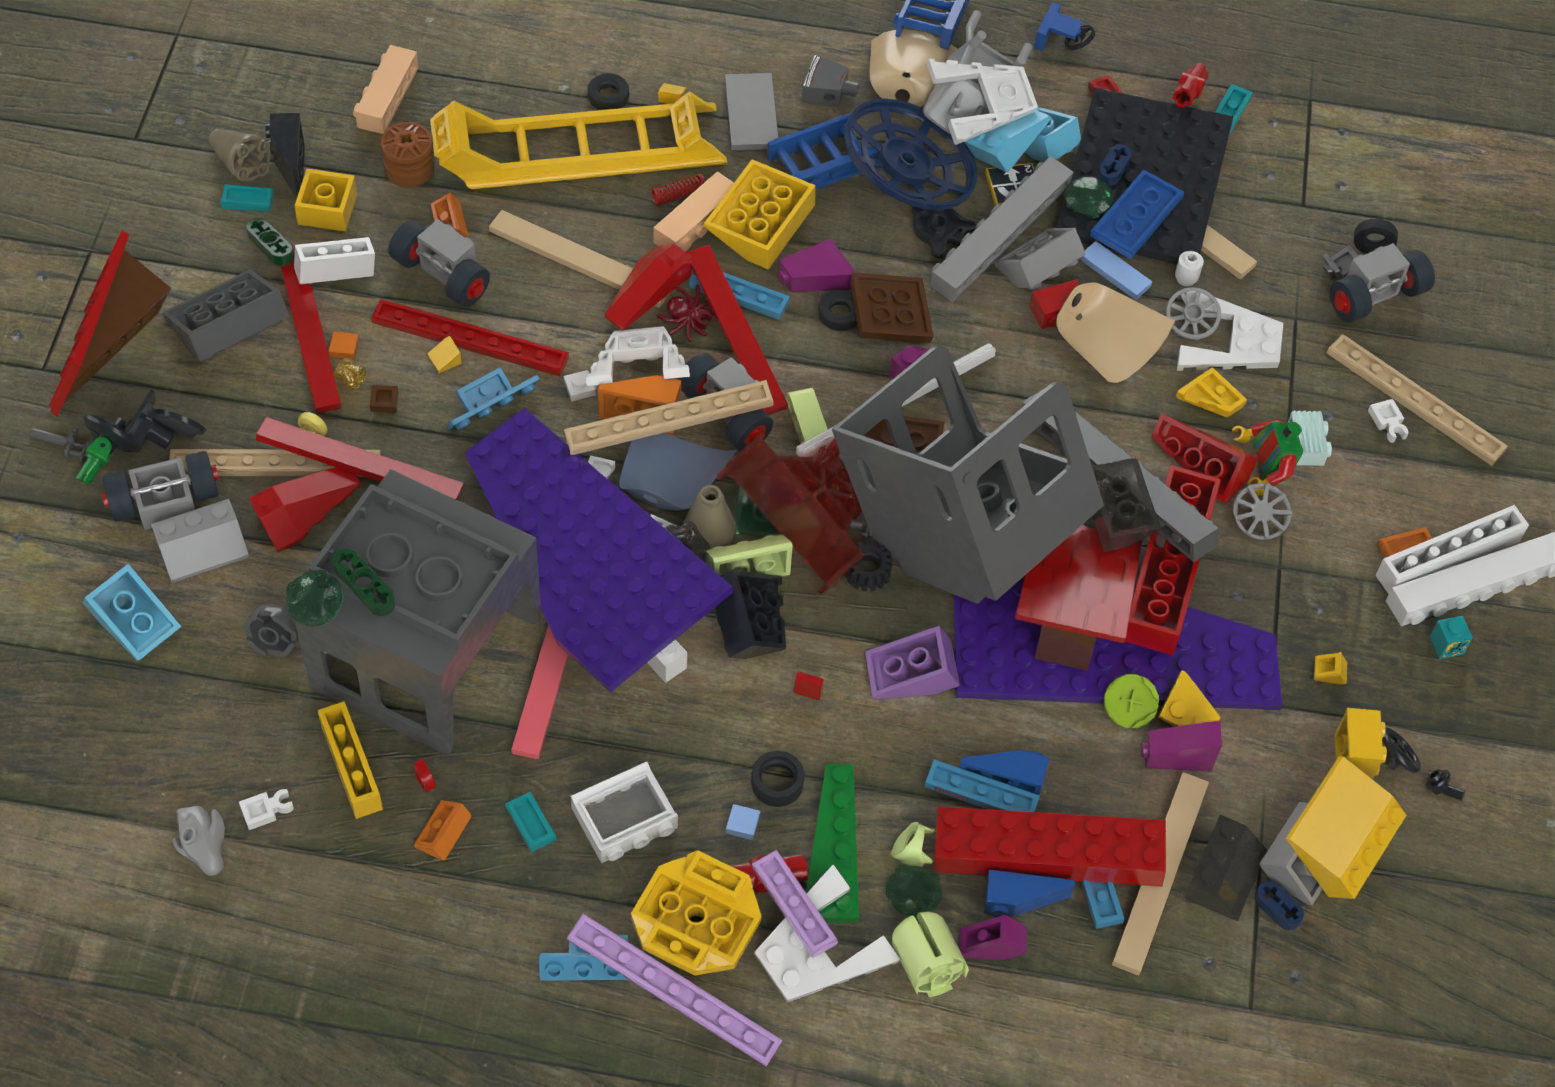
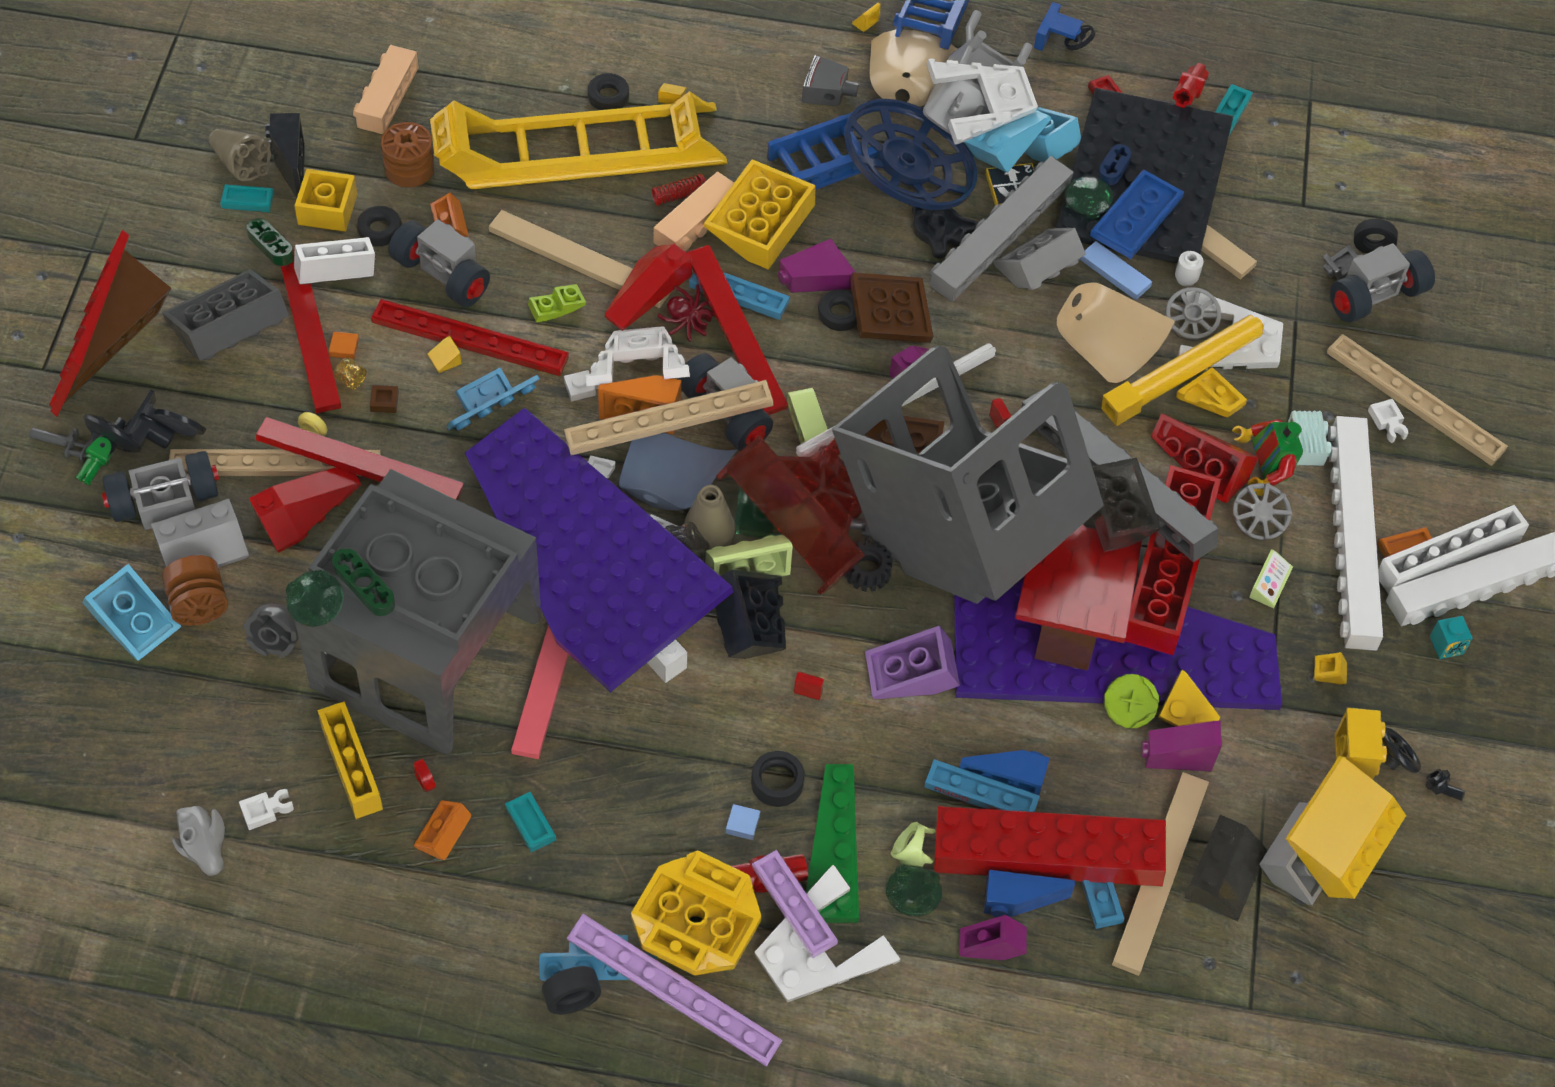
white window [571,762,678,863] -> none
light grey tile [725,73,778,151] -> none
yellowish green cylinder [892,911,969,997] -> none
red slope [1029,279,1079,329] -> none
dark blue beam [1255,881,1304,930] -> none
none -> dark orange wheel [162,555,228,626]
none -> black tyre [357,206,401,246]
none -> lime slope [528,284,586,322]
none -> black tyre [542,966,601,1015]
none -> yellow slope [852,3,881,32]
none -> red tile [989,398,1011,428]
none -> yellow brick [1101,315,1264,426]
none -> slope [1249,549,1293,608]
none -> white brick [1328,416,1383,651]

